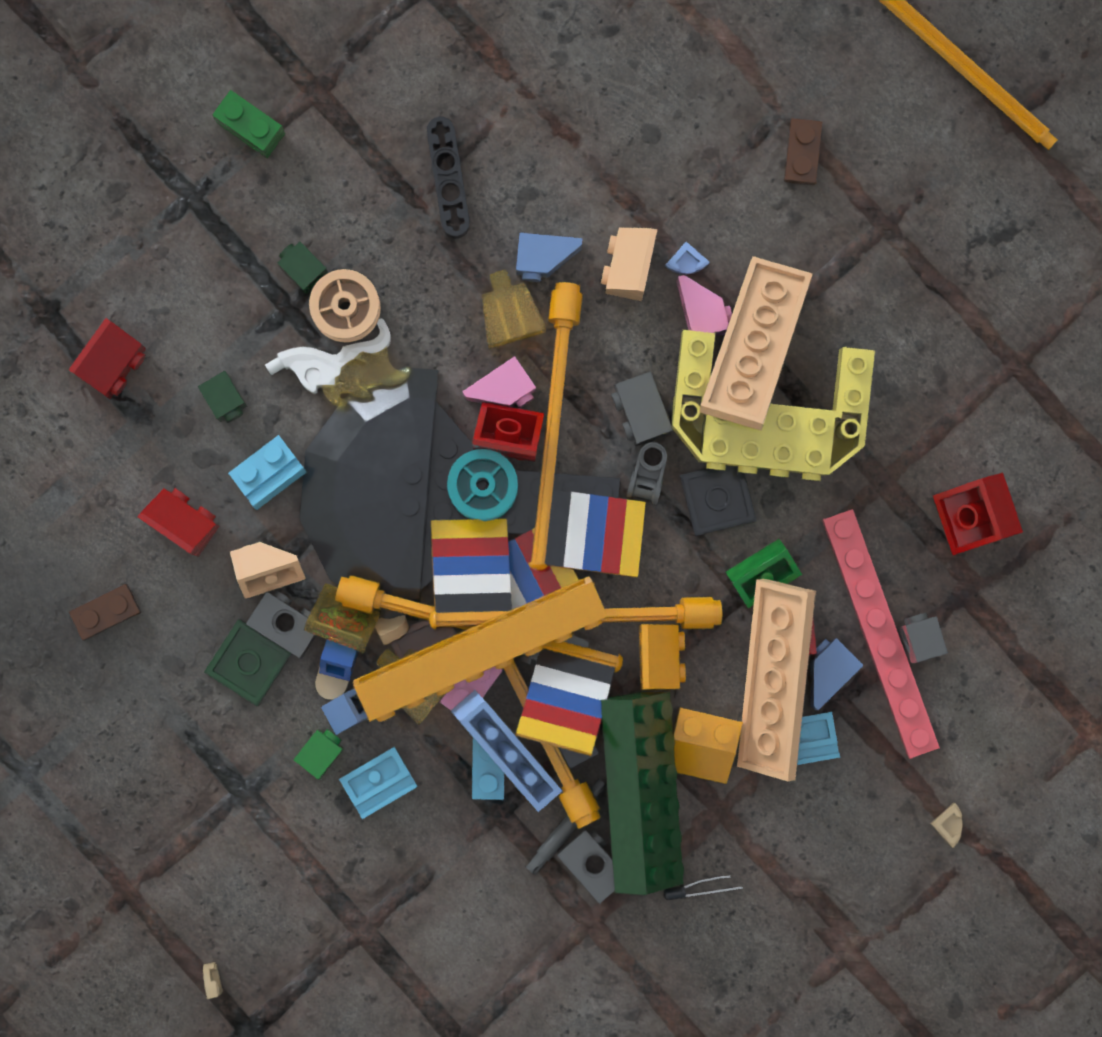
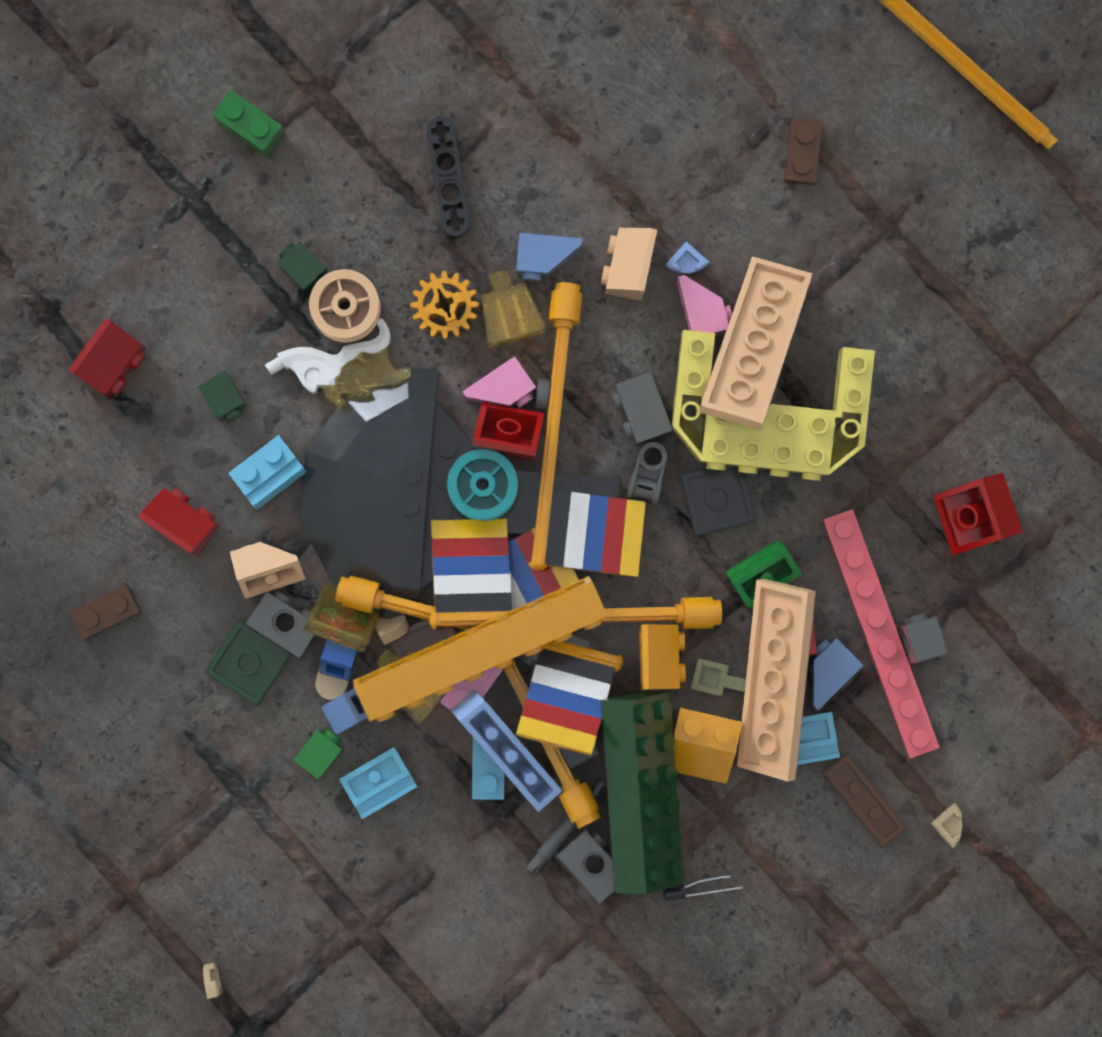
none -> light orange gear [410,271,479,340]
none -> dark grey tile [535,379,551,411]
none -> olive plate [691,658,746,697]
none -> reddish brown tile [822,753,908,848]

